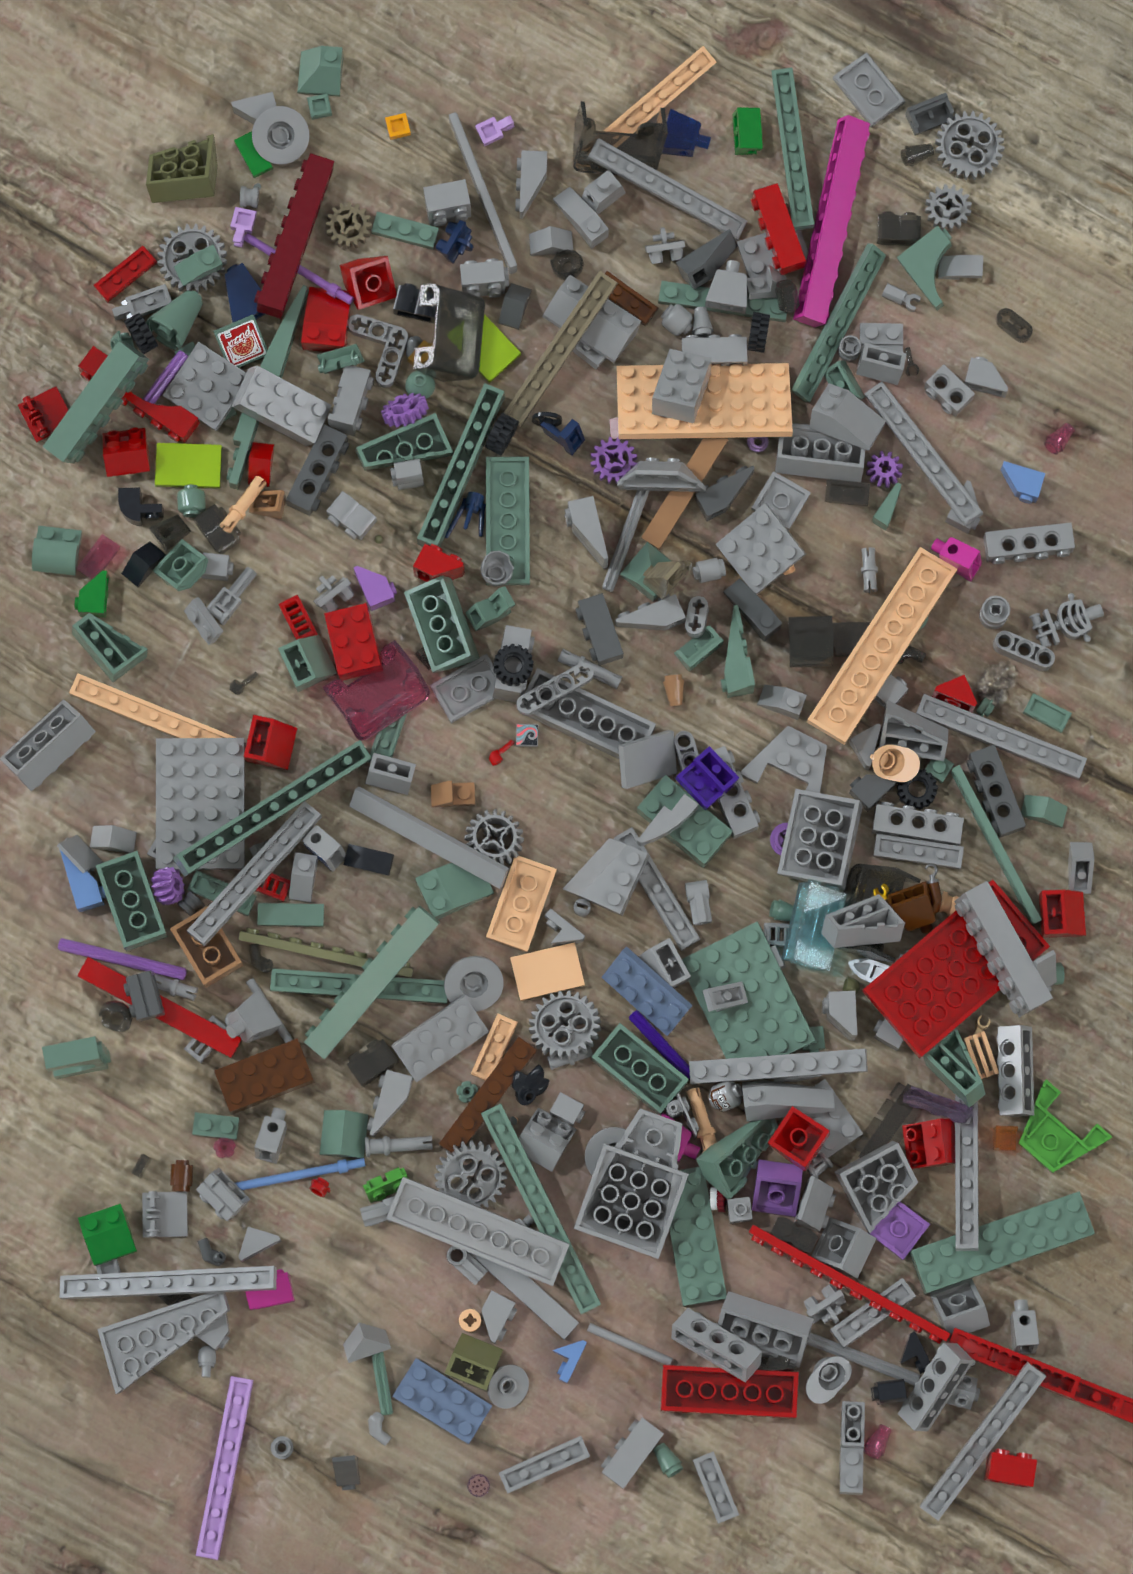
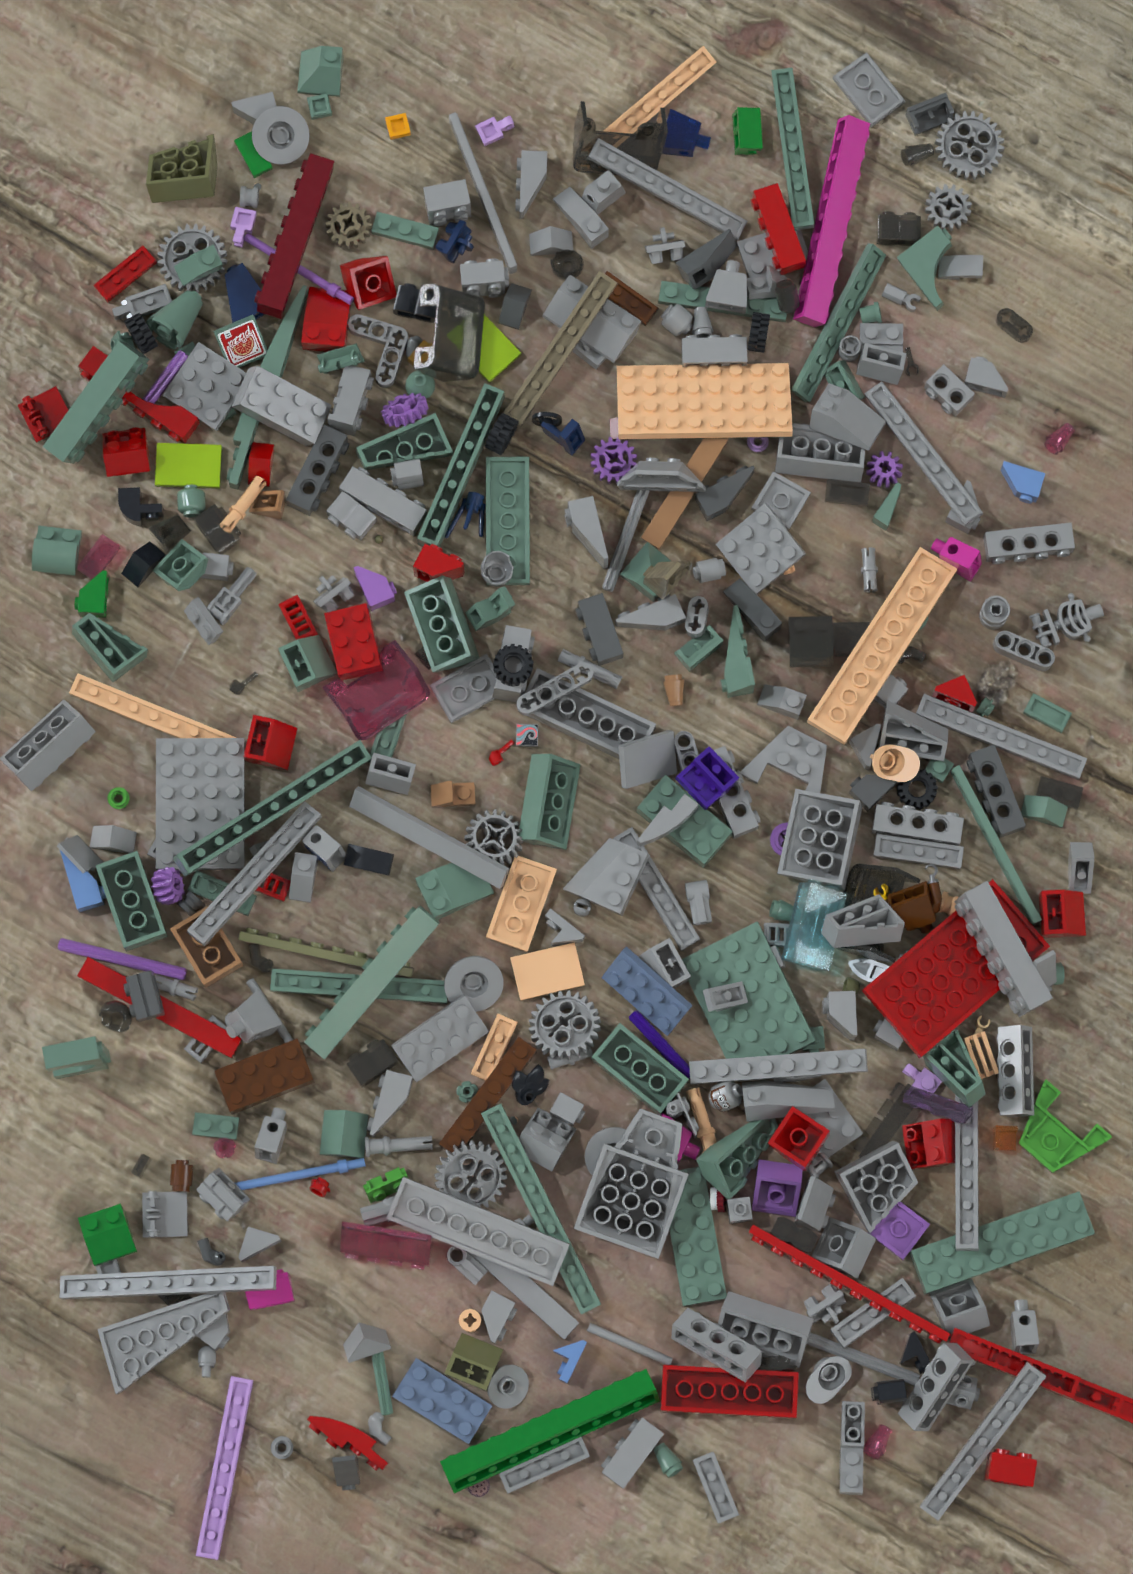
sand green tile [257,903,324,927] -> none
light grey brick [652,349,711,423] -> none
none -> bright green plate [107,787,130,809]
none -> red slope [307,1416,389,1471]
none -> light grey brick [339,466,427,536]
none -> clear pink slope [340,1221,434,1270]
none -> green brick [440,1369,660,1494]
none -> sand green slope [518,754,581,850]
none -> sand green piece [859,302,882,323]
none -> lavender plate [902,1064,942,1099]
none -> clear smoke plate [1035,776,1083,810]

